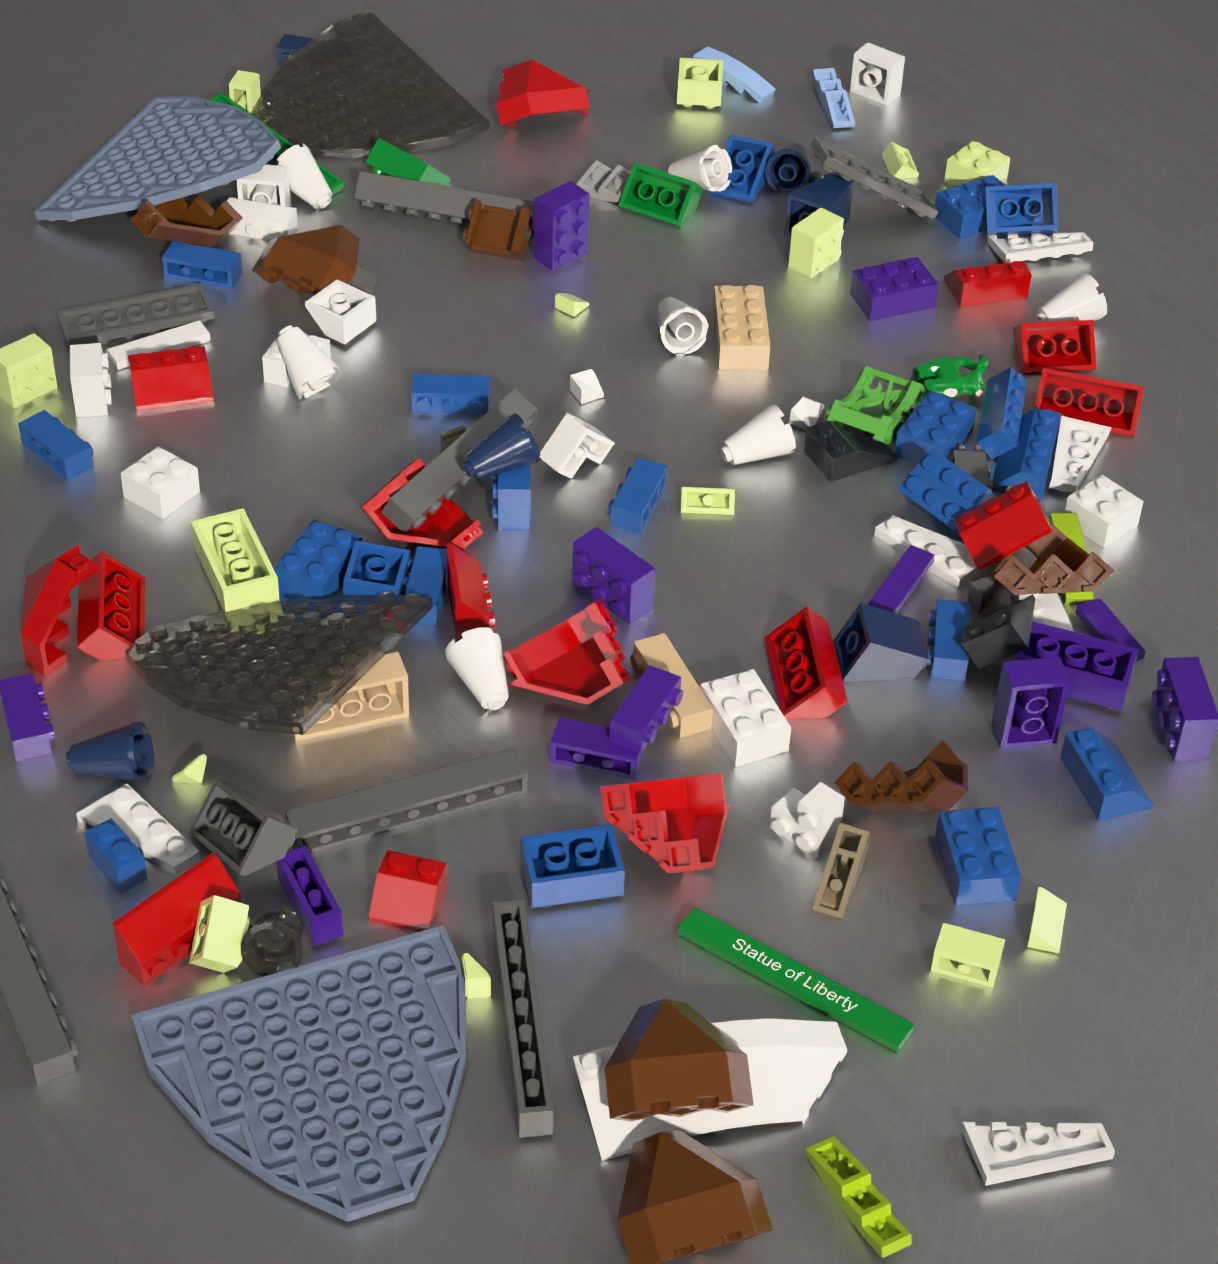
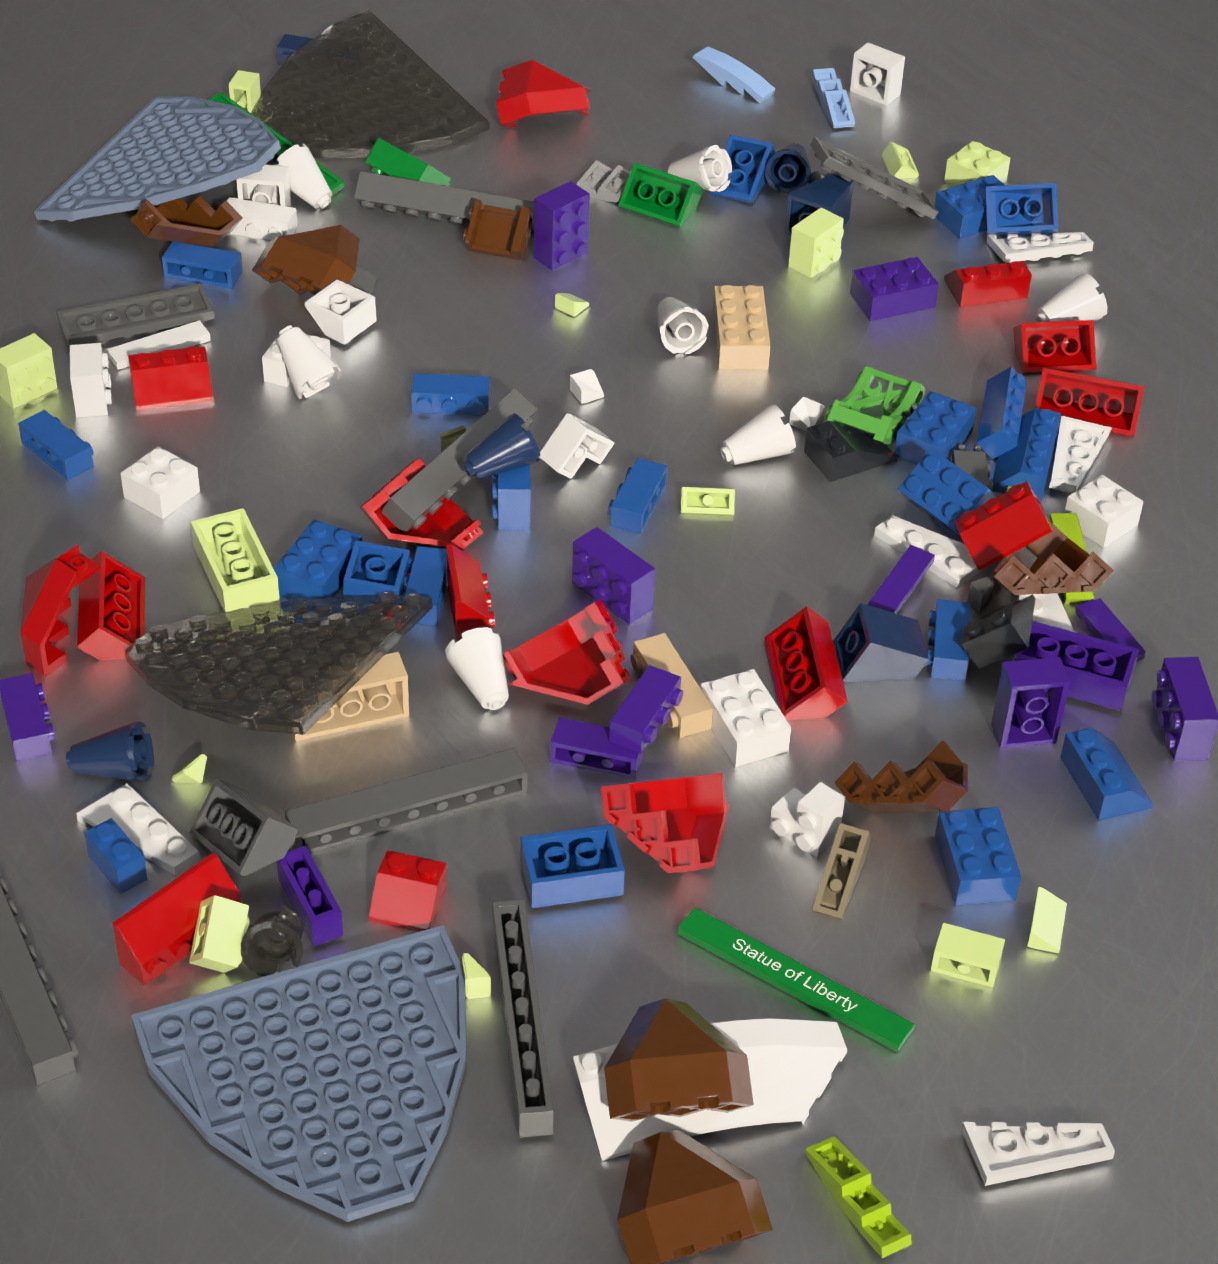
yellowish green brick [677,58,723,107] -> none
green animal [912,354,989,399] -> none

